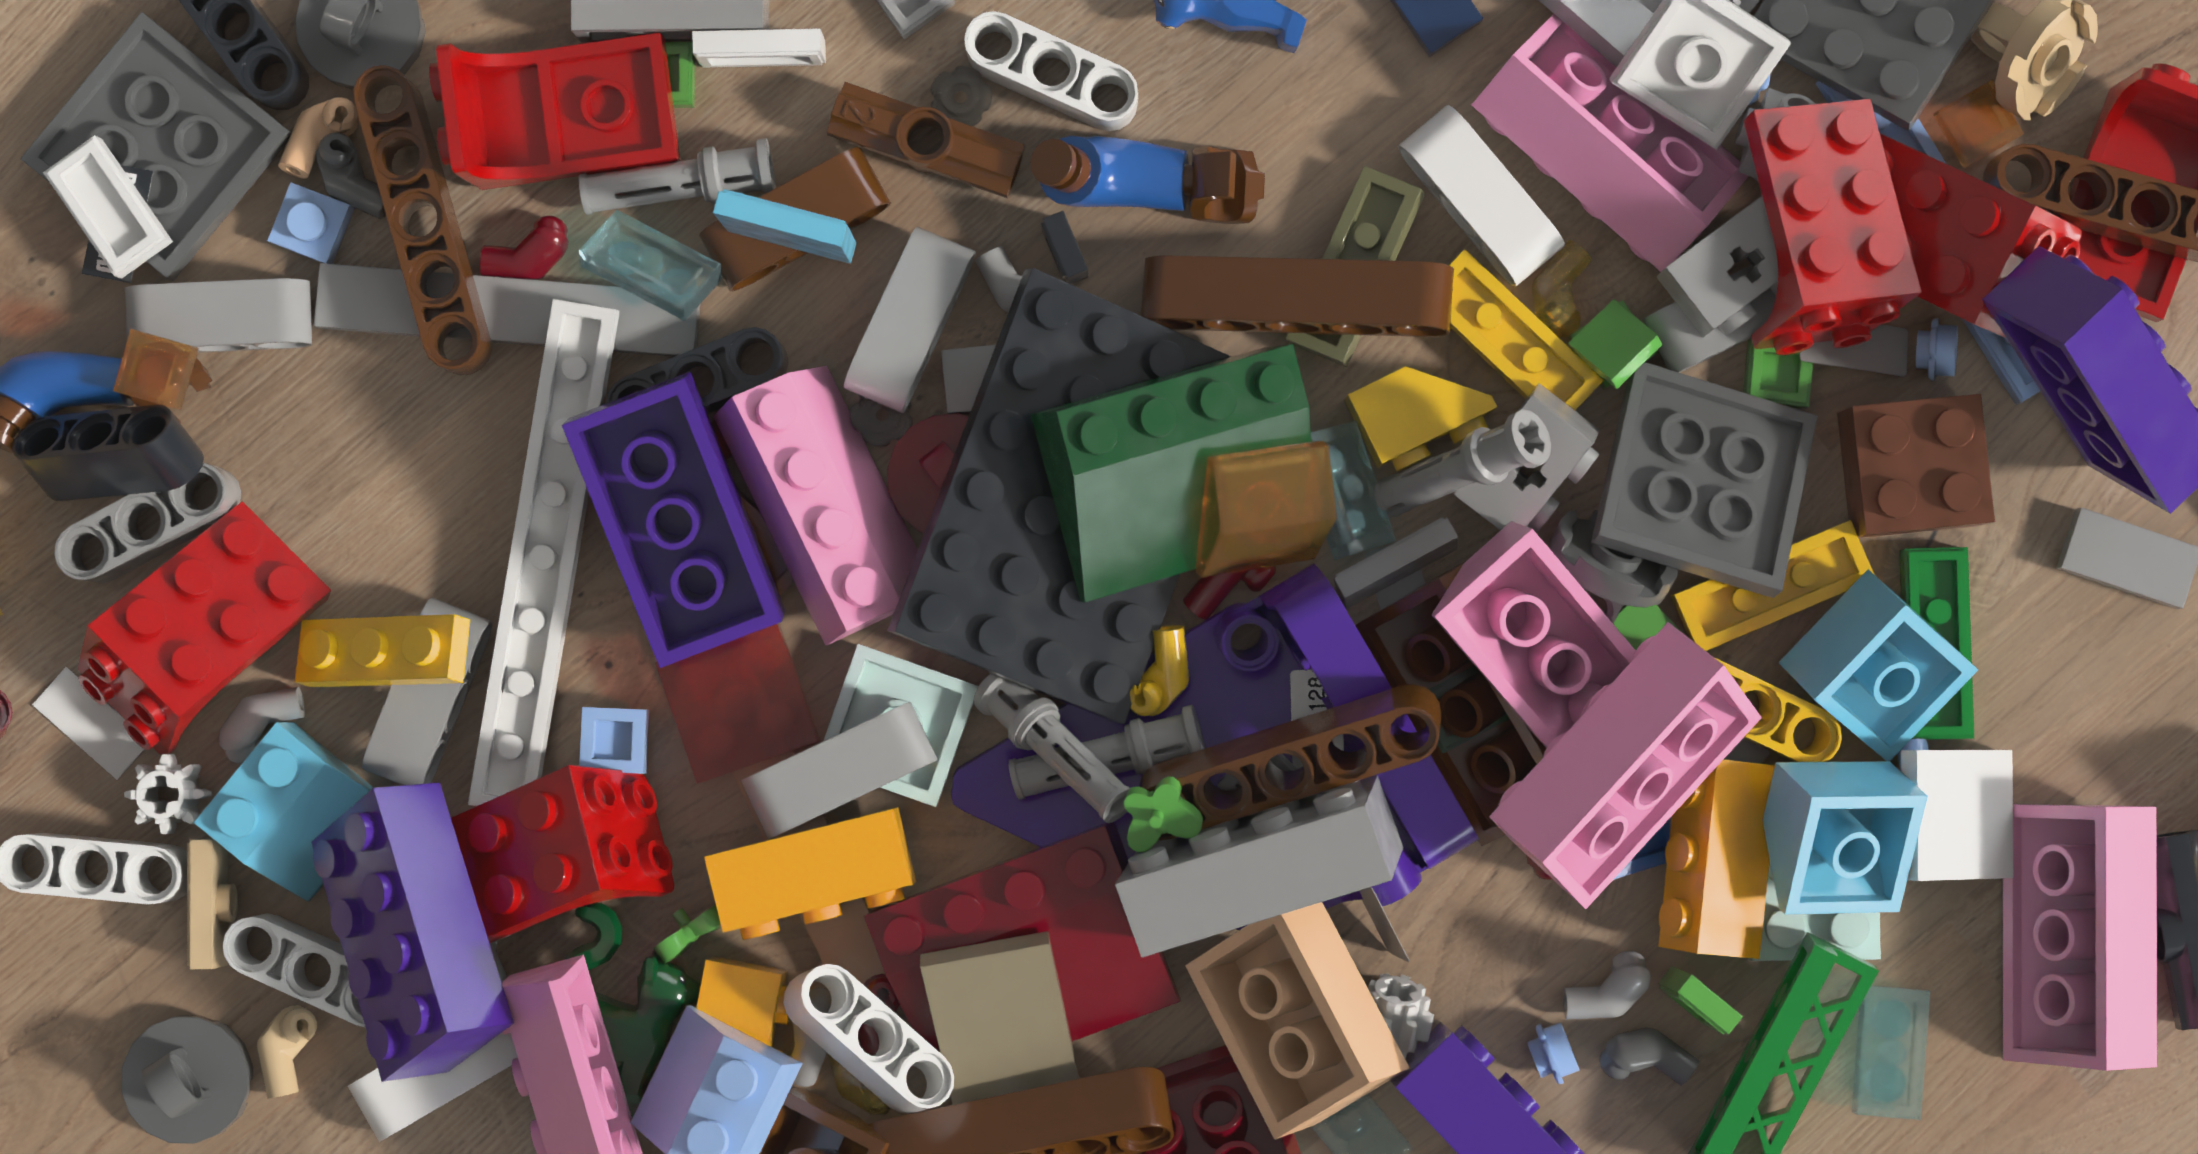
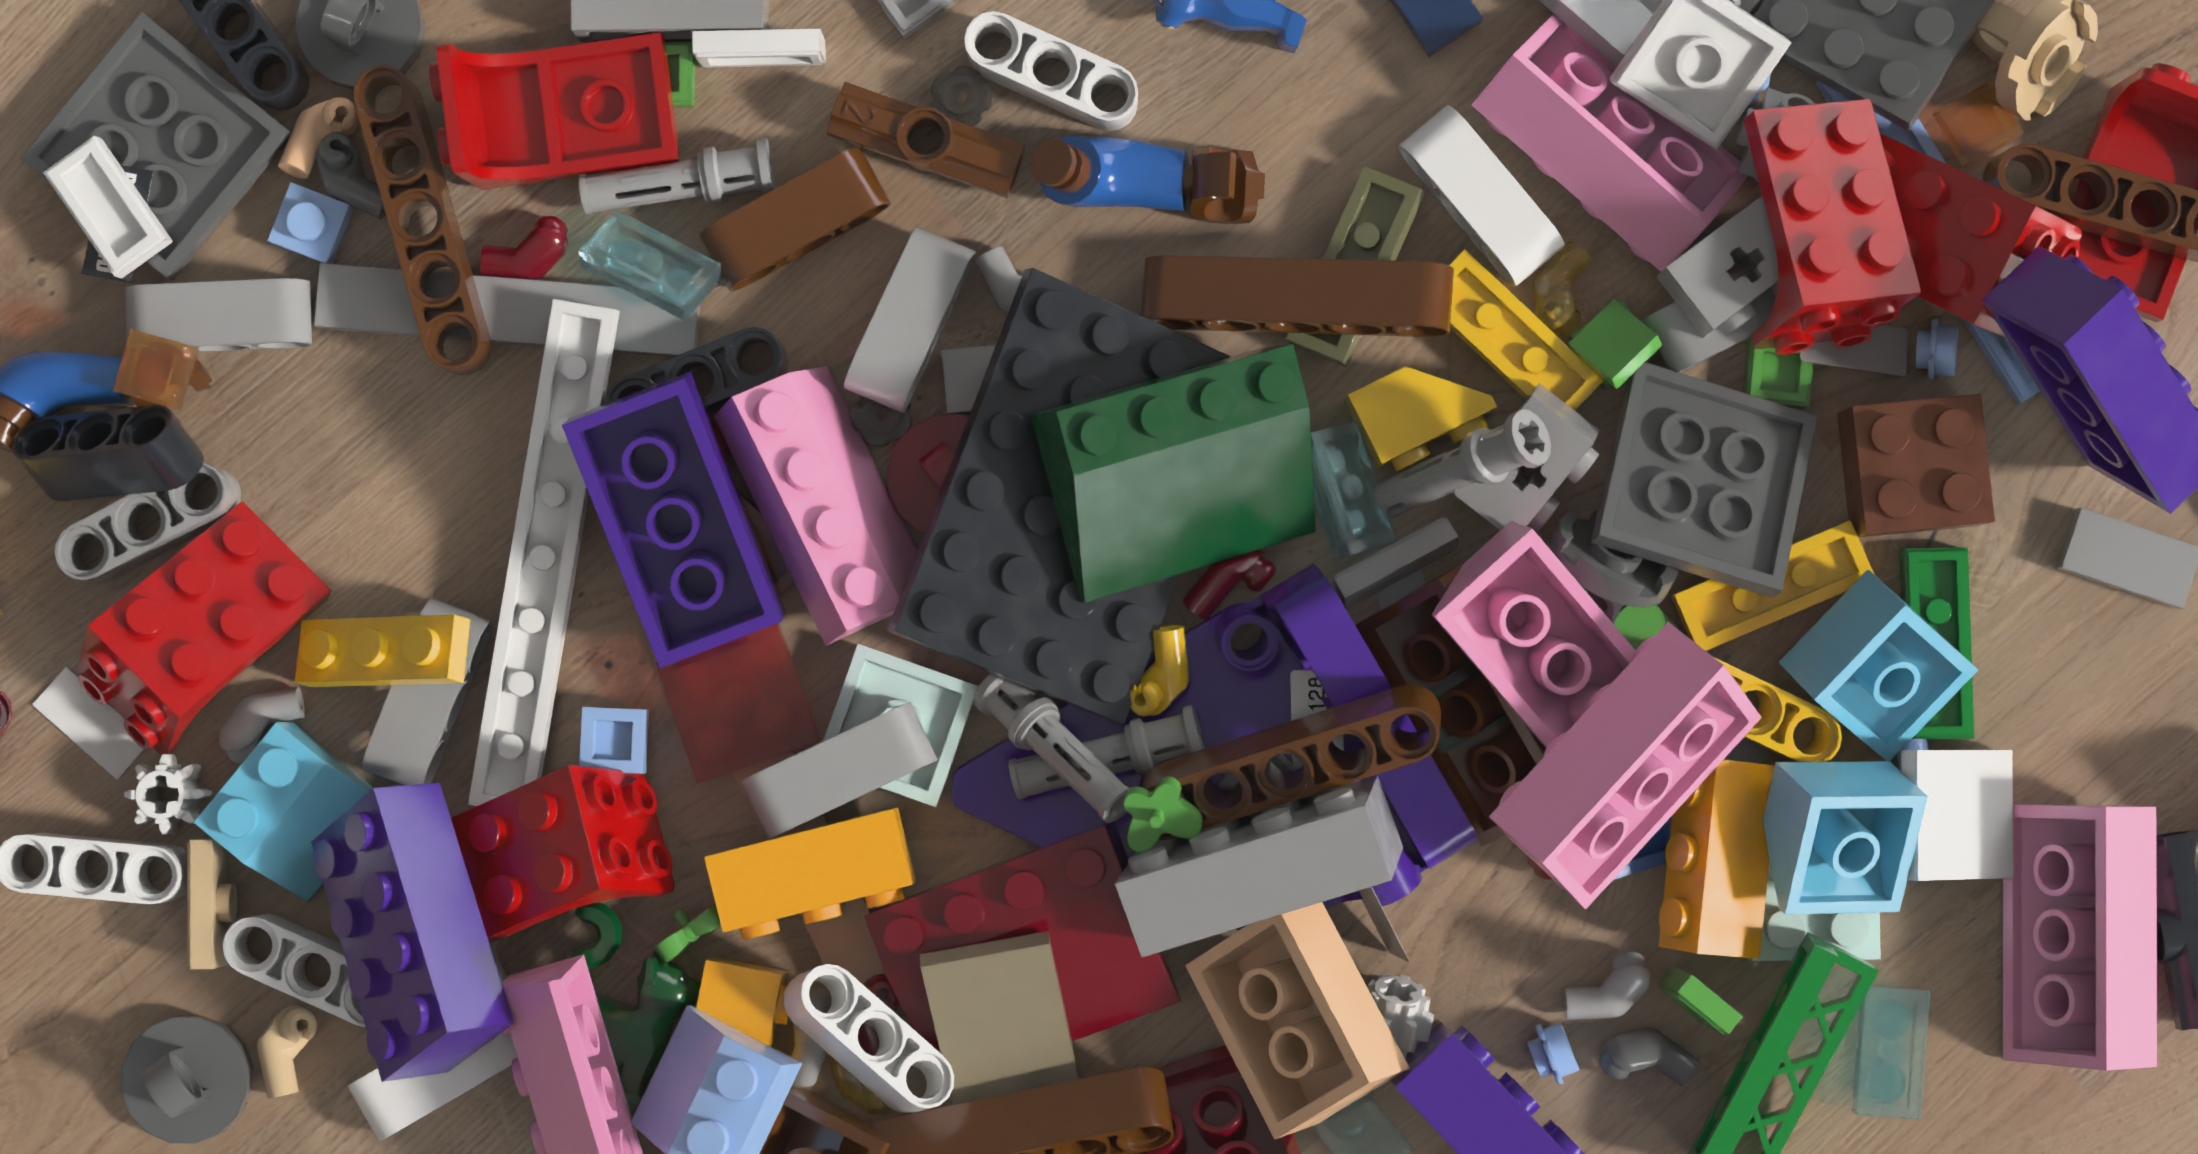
medium azure tile [713,189,857,264] -> none
black tile [1041,210,1088,284] -> none
clear orange slope [1196,440,1337,577] -> none

